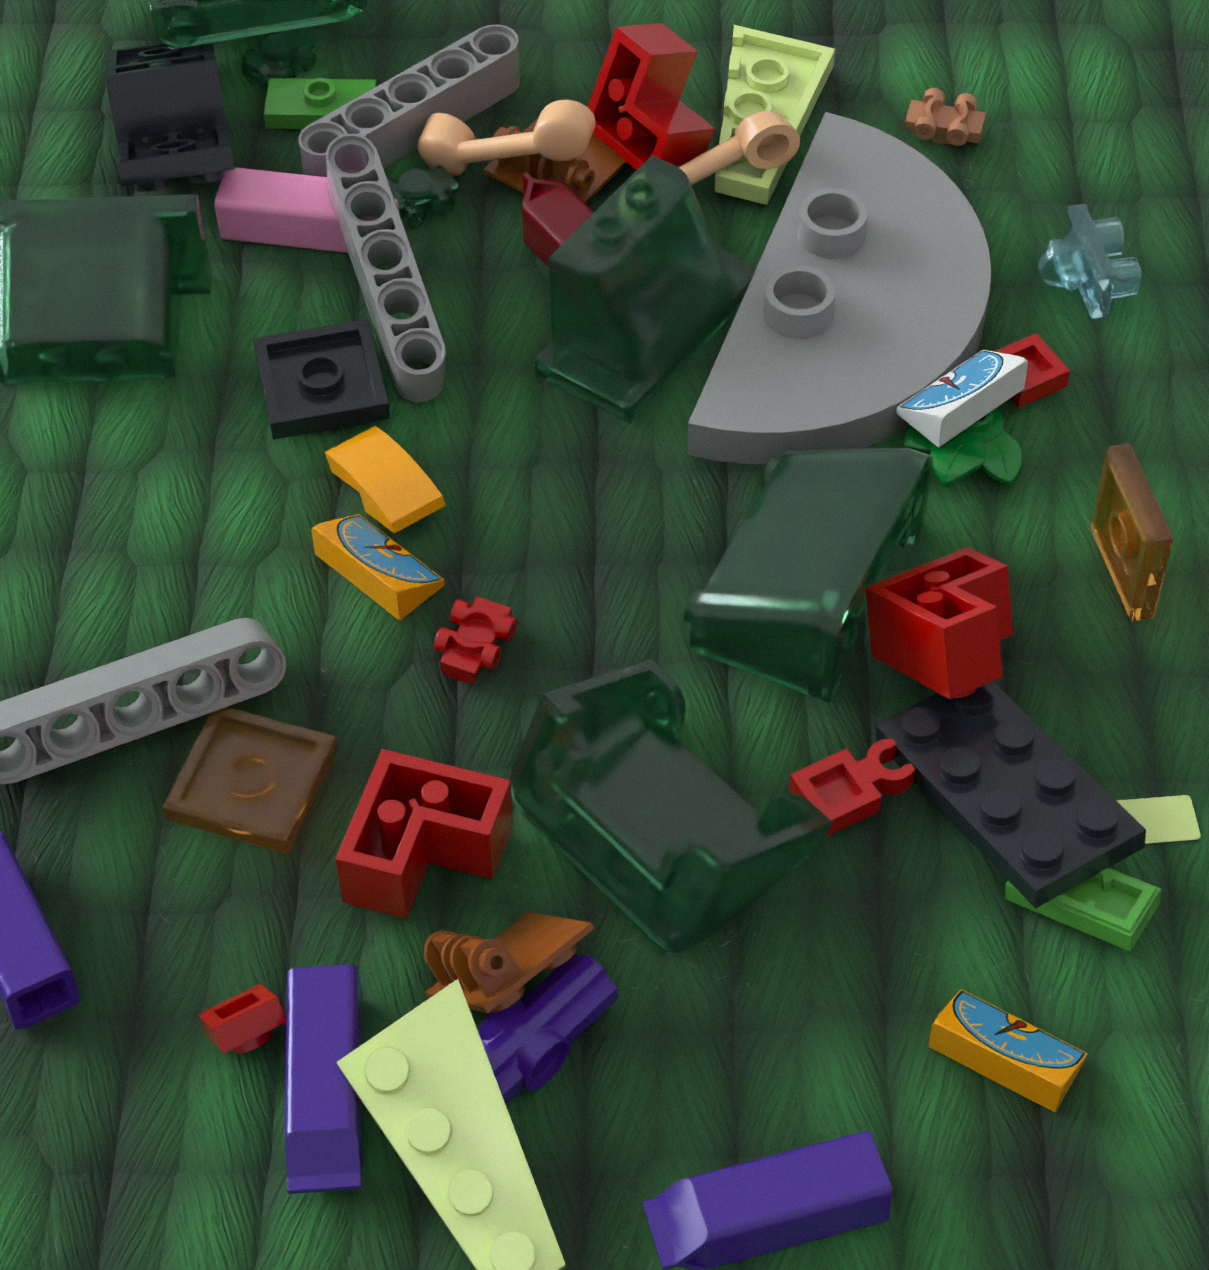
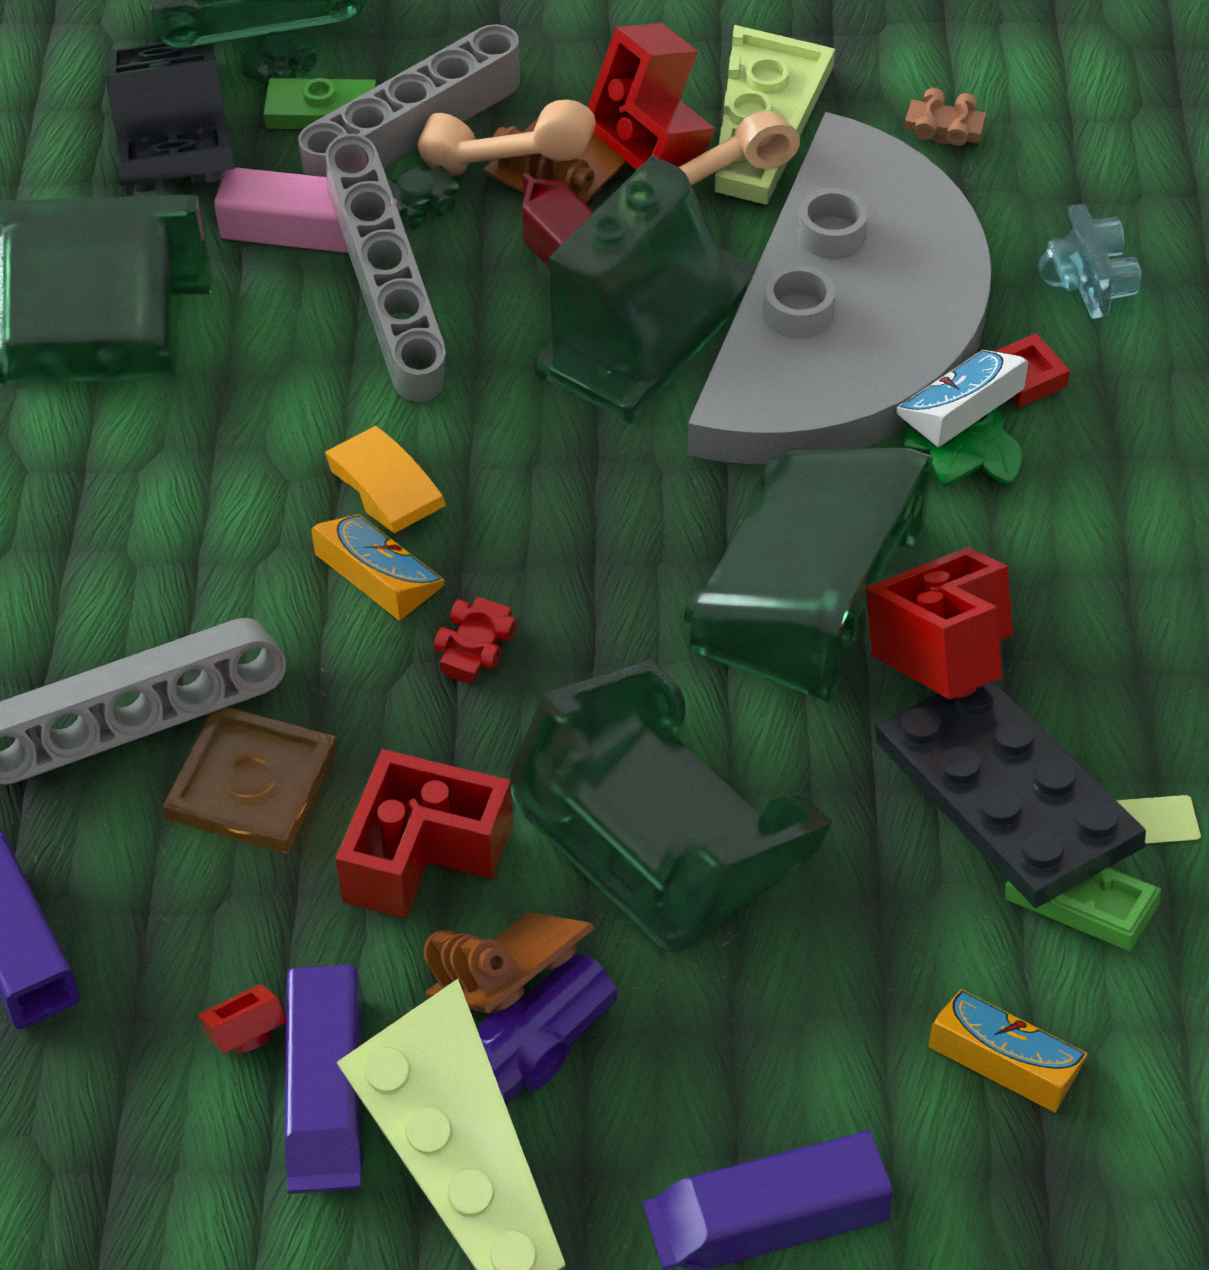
black plate [253,319,390,440] -> none
red plate [789,738,915,838] -> none
clear orange tile [1090,443,1174,621] -> none

